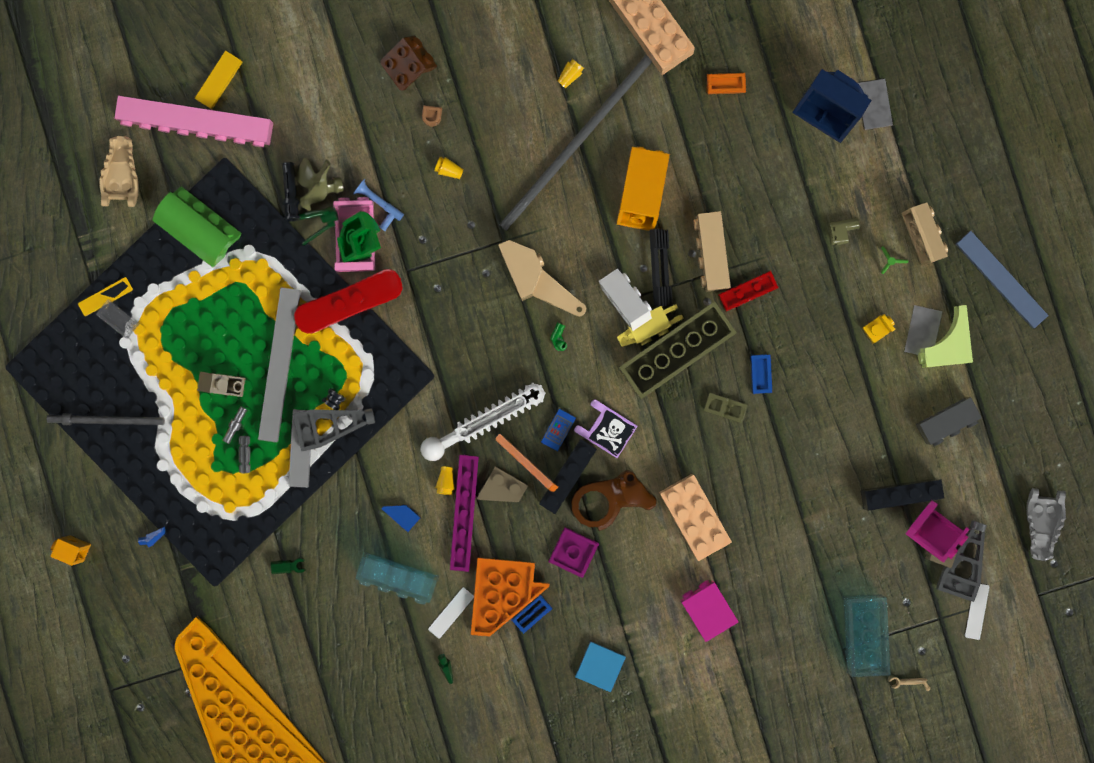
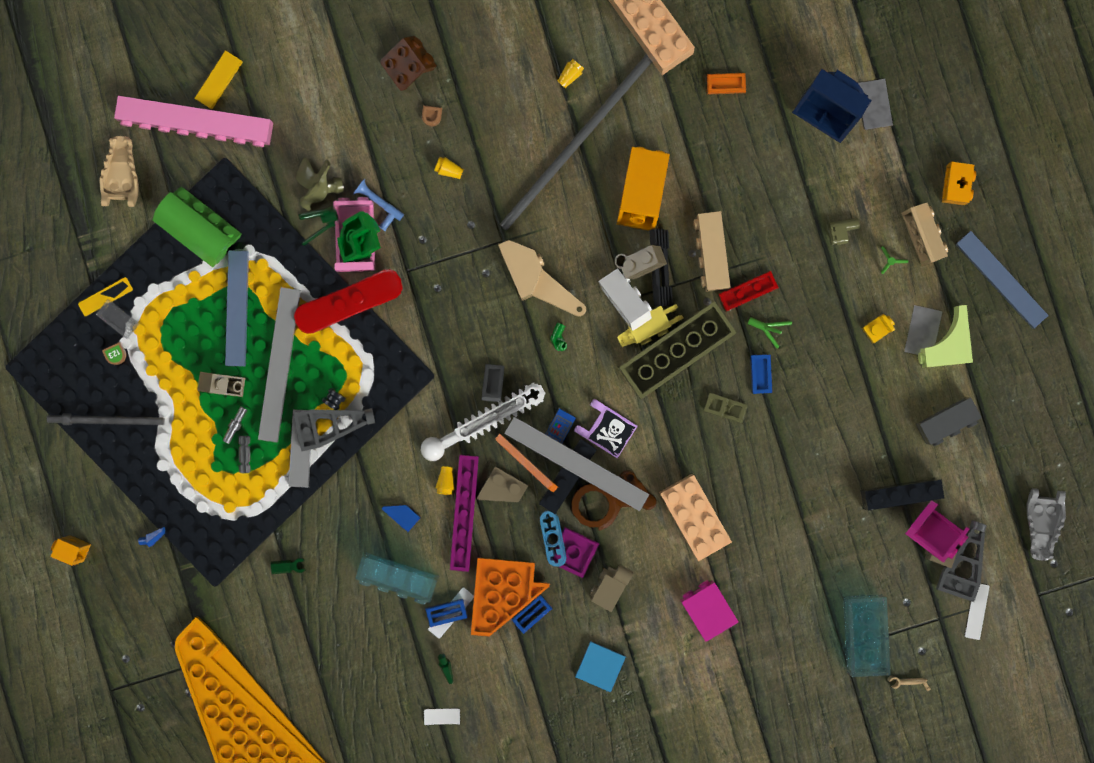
black pin [282,162,300,222] -> none
none -> tile [102,342,126,365]
none -> sand blue tile [225,251,249,366]
none -> white sticker [424,709,460,725]
none -> blue tile [426,599,468,627]
none -> dark grey tile [482,364,505,402]
none -> light grey tile [504,417,649,511]
none -> dark azure beam [540,511,566,567]
none -> dark tan hinge [589,564,634,612]
none -> dark tan hinge [615,245,667,279]
none -> bright green plant [748,317,792,348]
none -> light orange brick [942,162,976,205]

